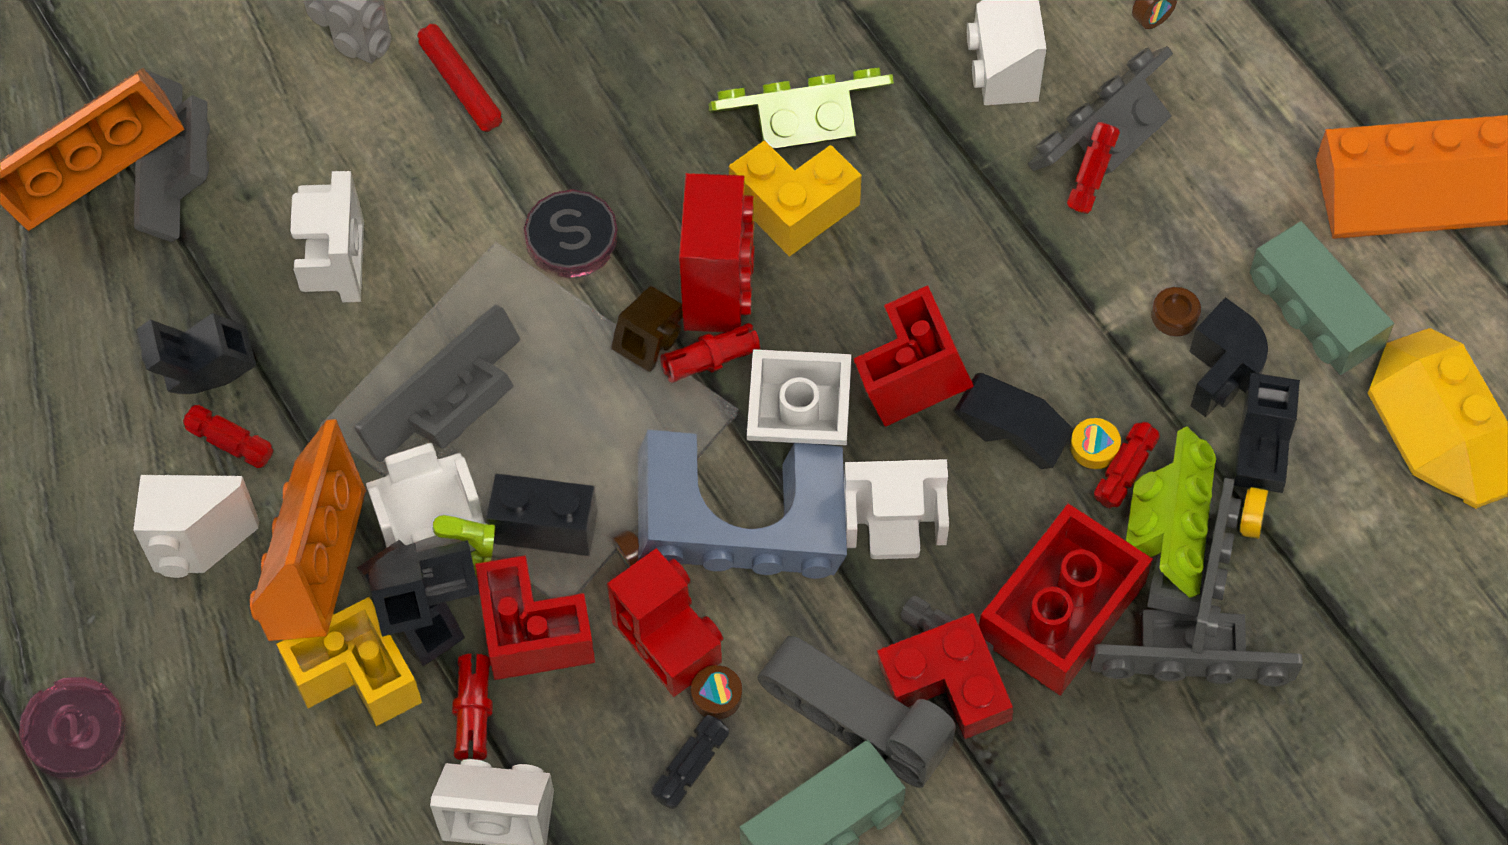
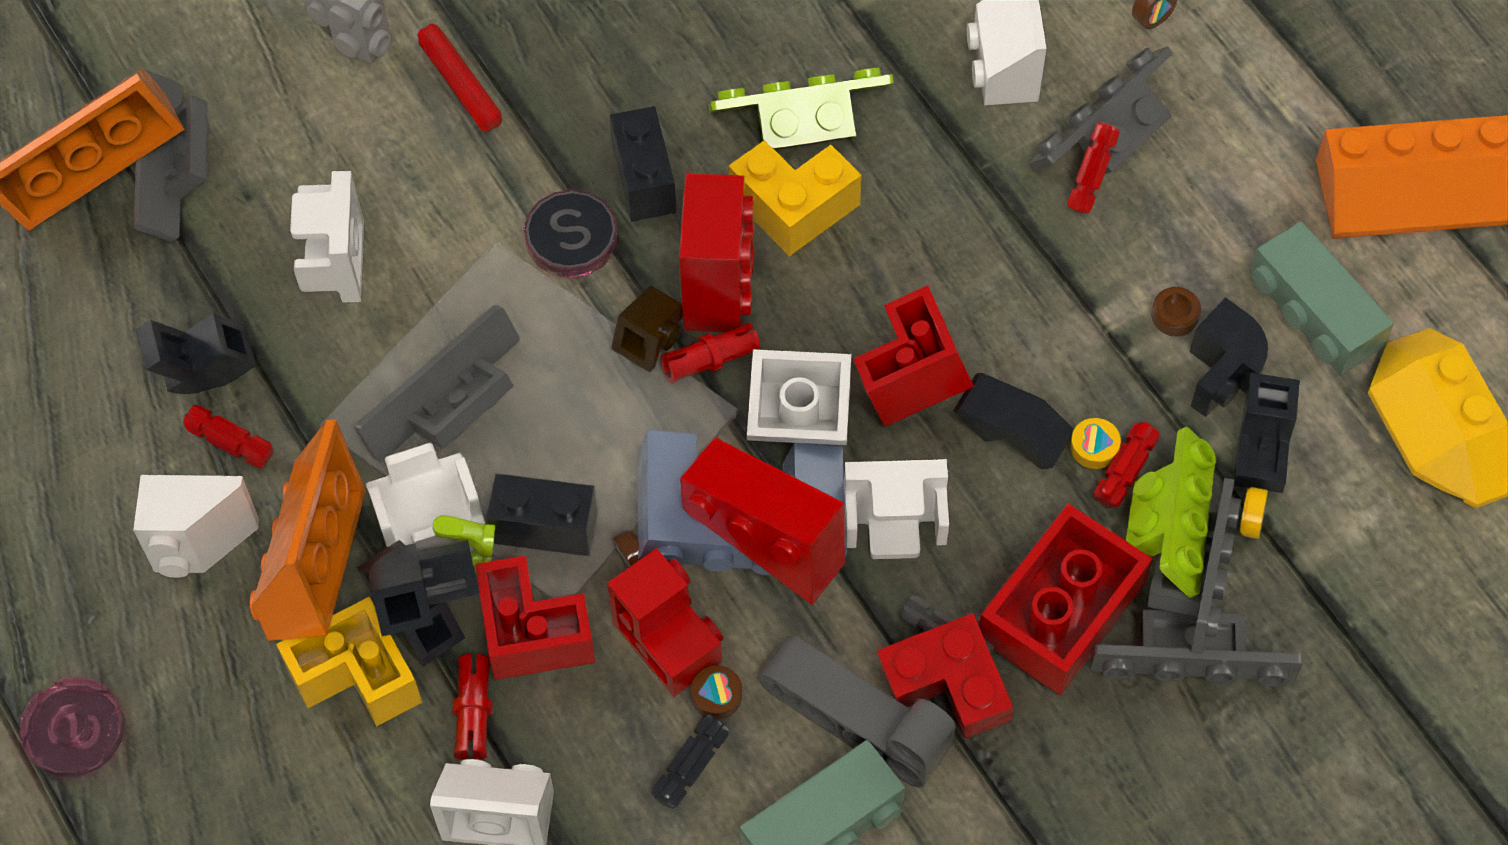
none -> black brick [610,106,676,222]
none -> red wedge [680,437,846,605]

